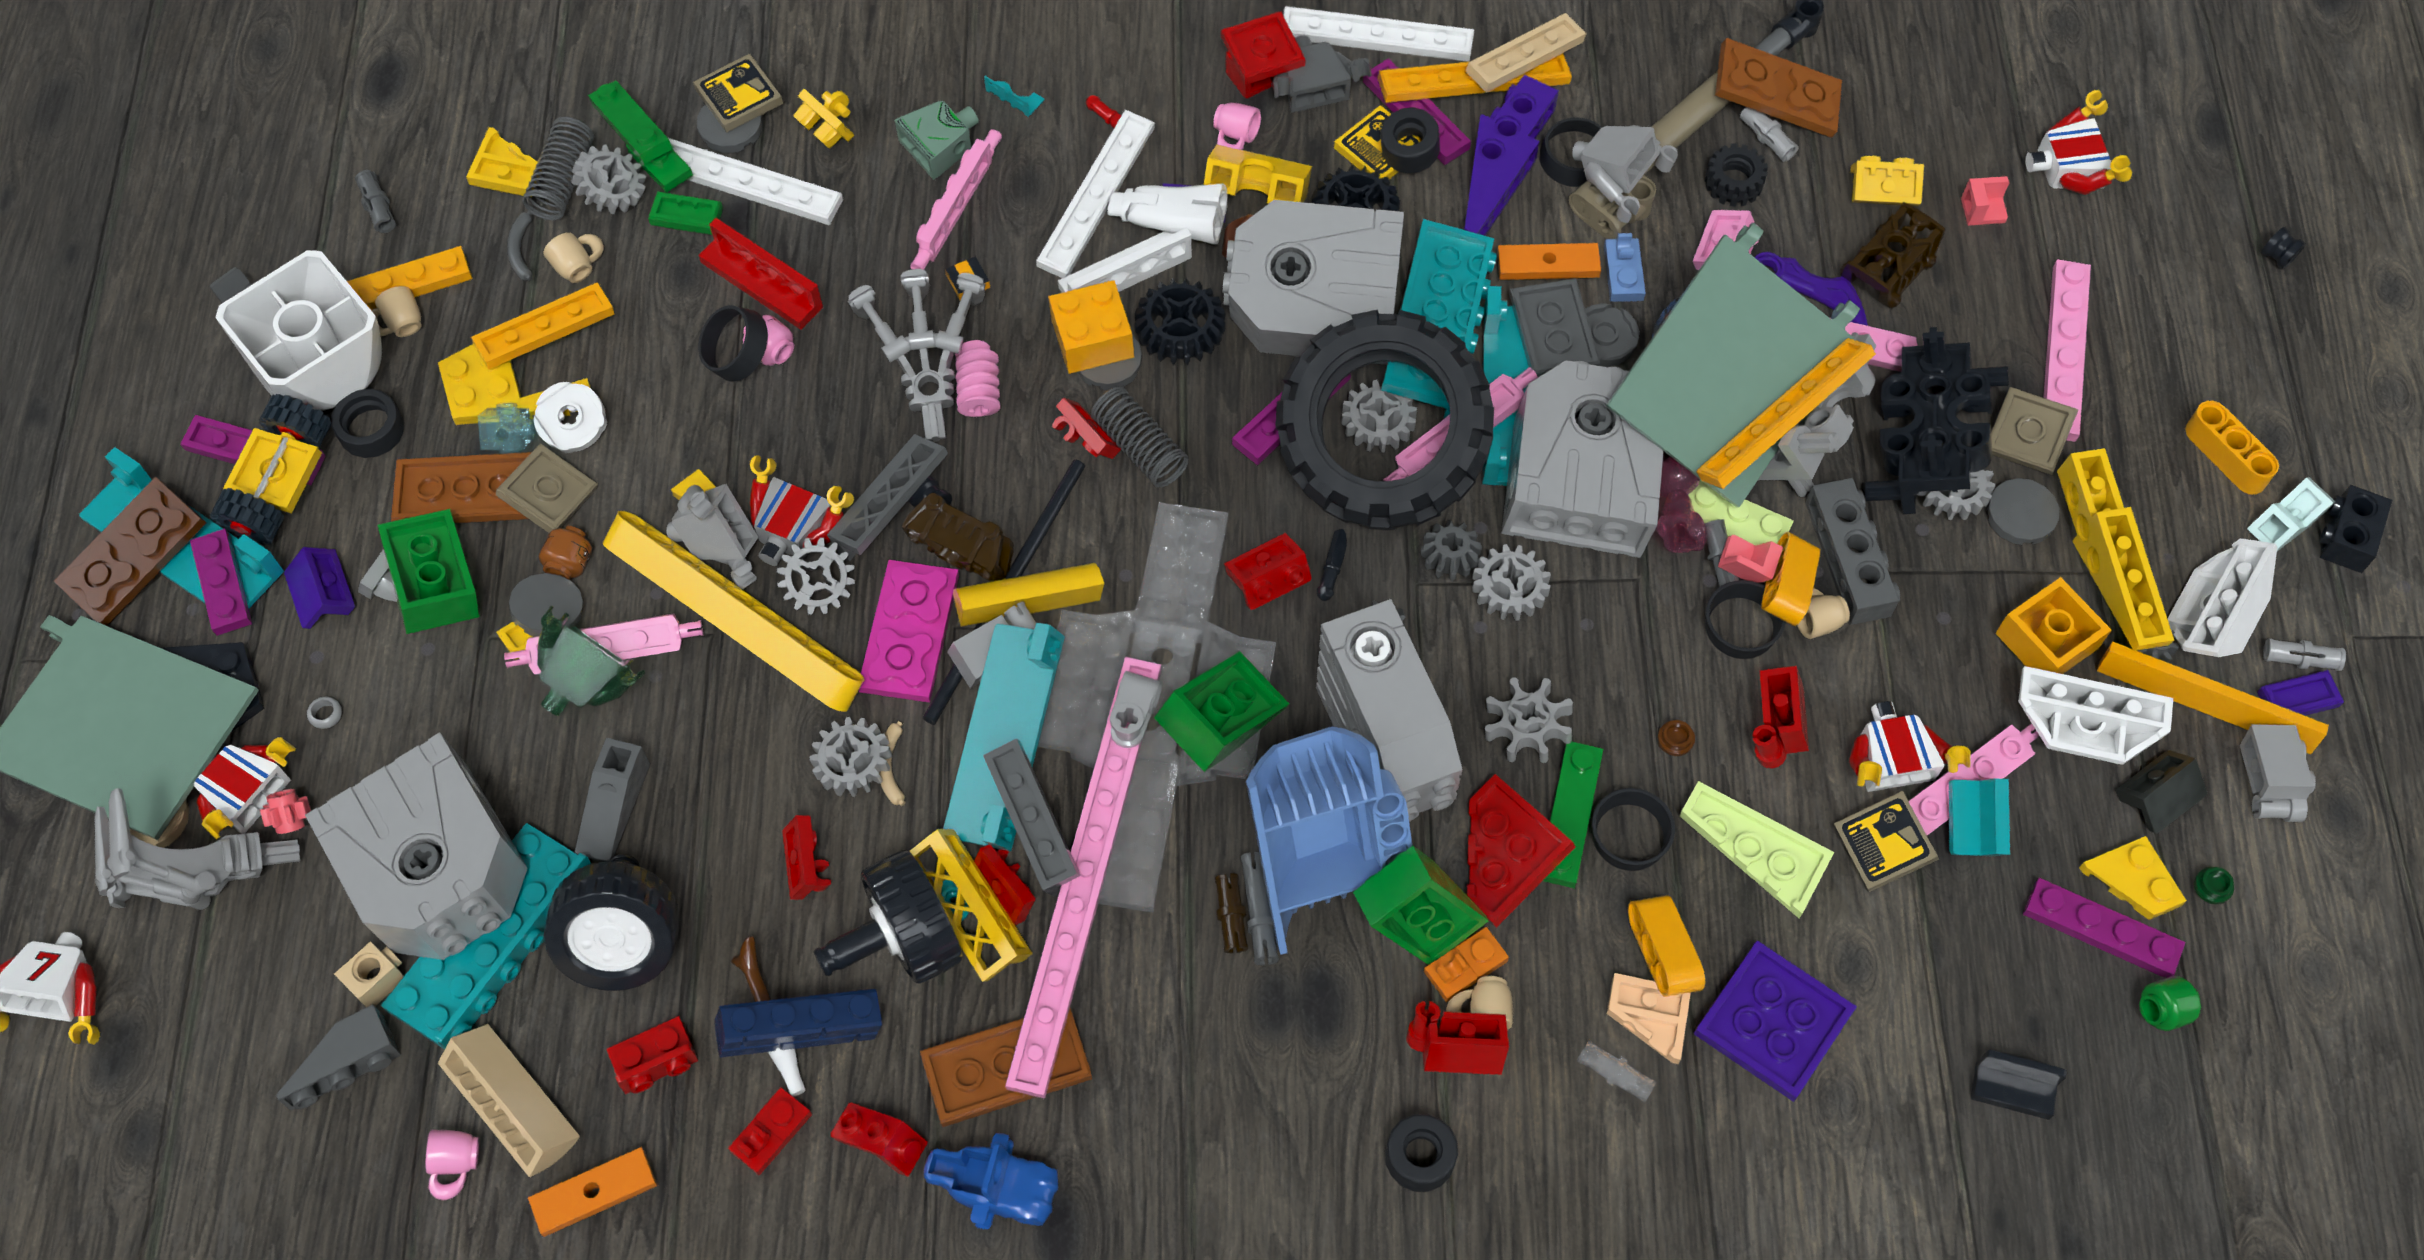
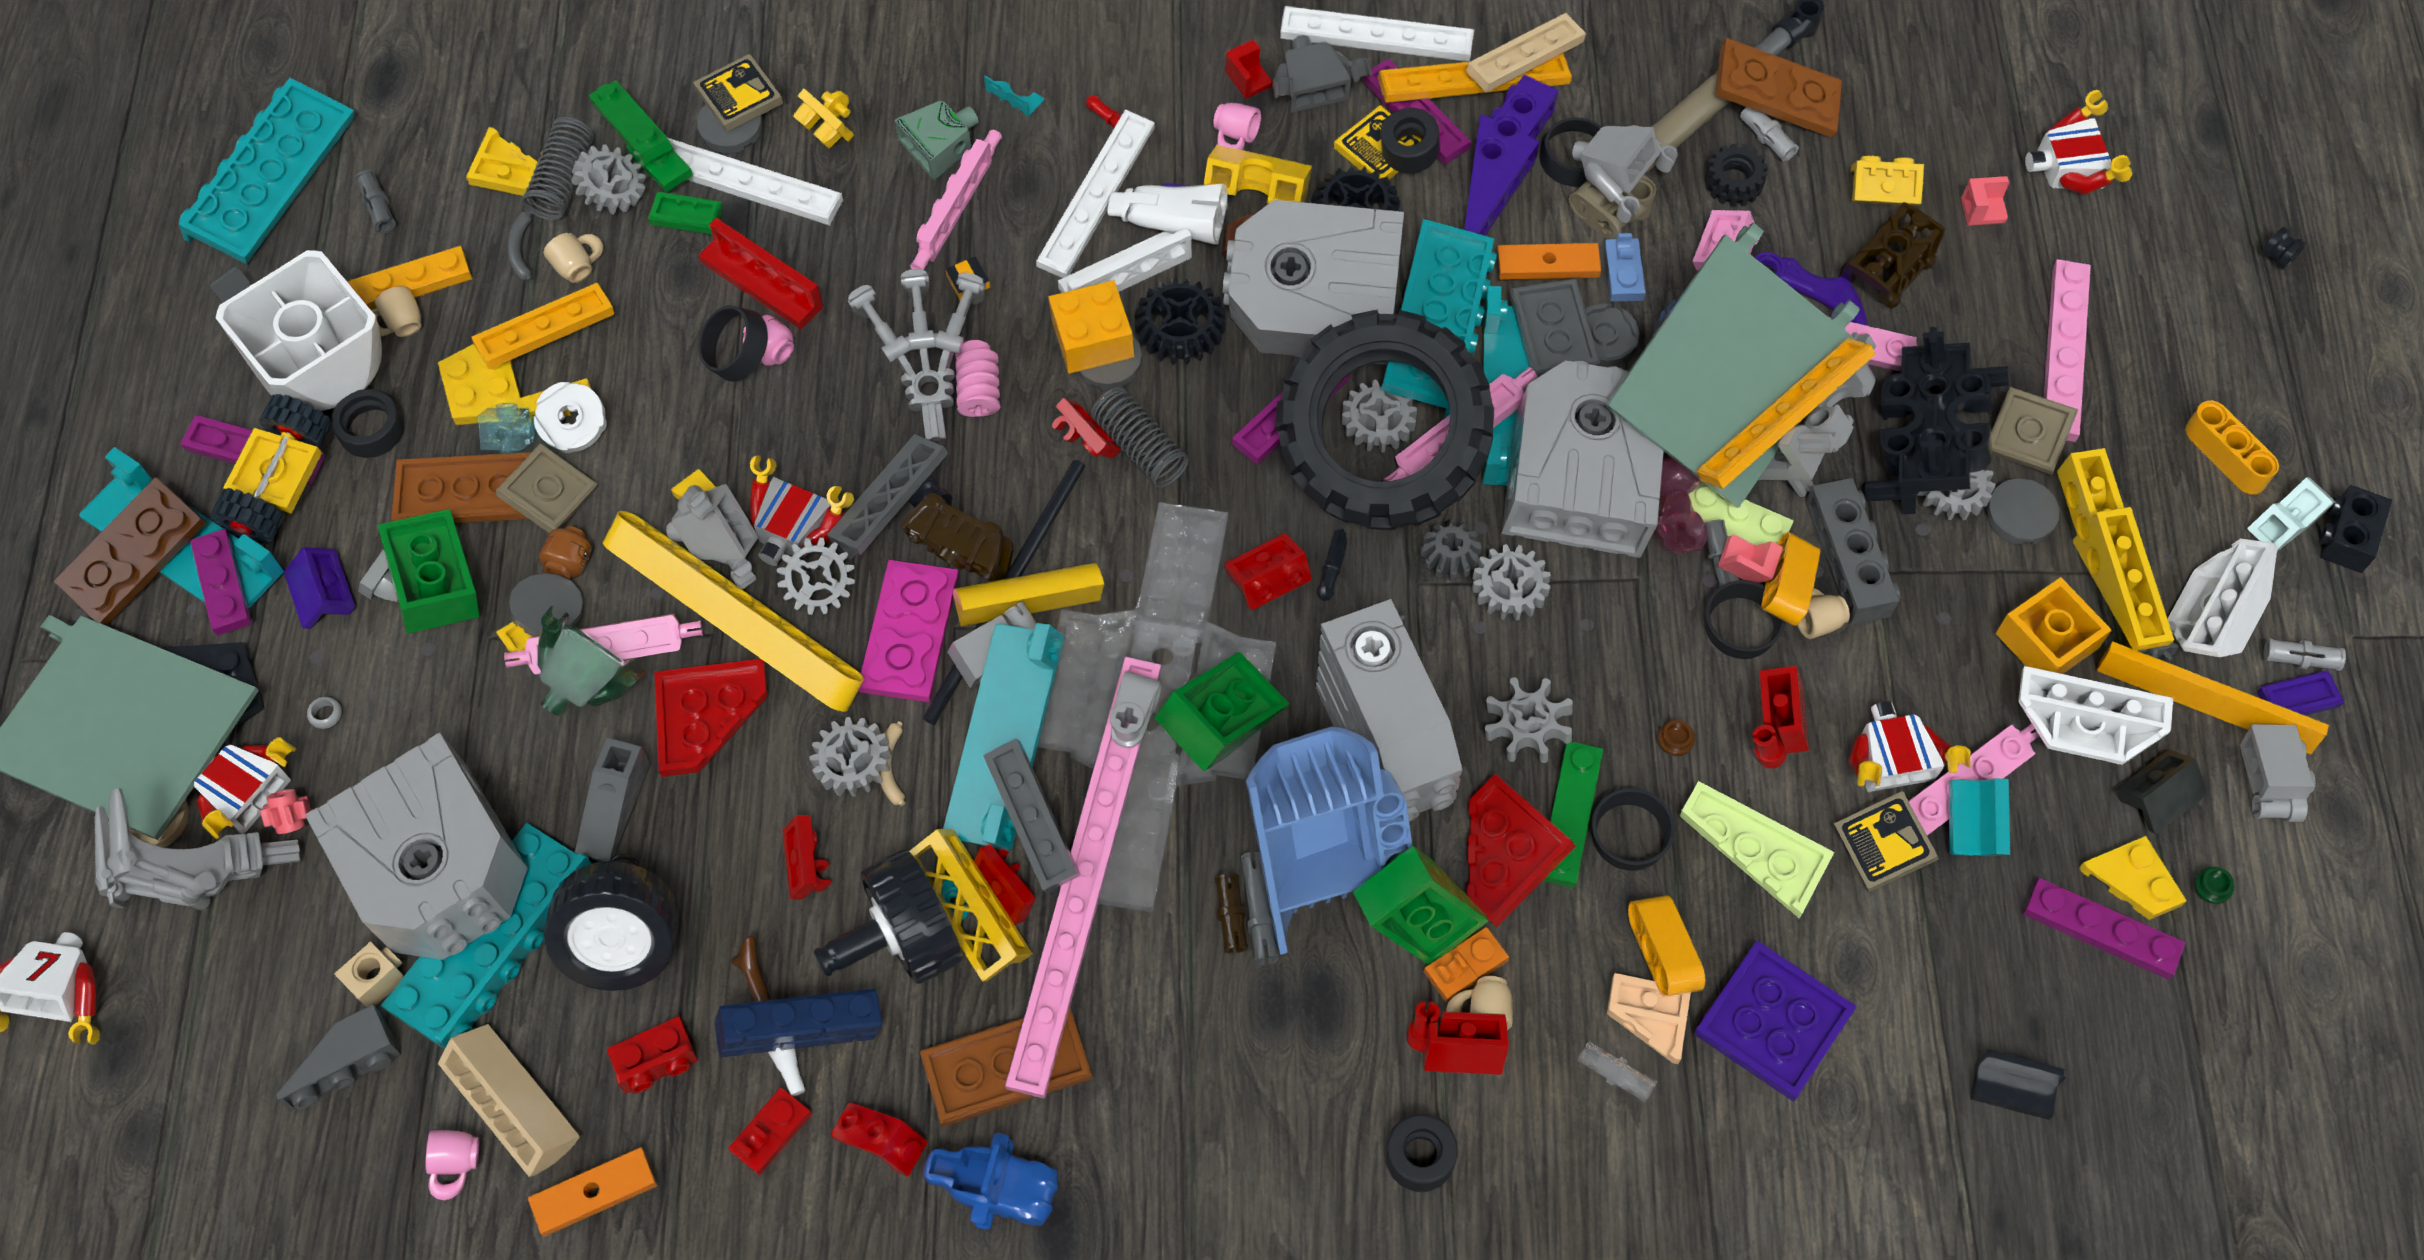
red tile [1221,11,1305,85] -> none
green head [2139,976,2201,1031] -> none
none -> teal bracket [178,78,355,264]
none -> red plate [654,659,768,777]

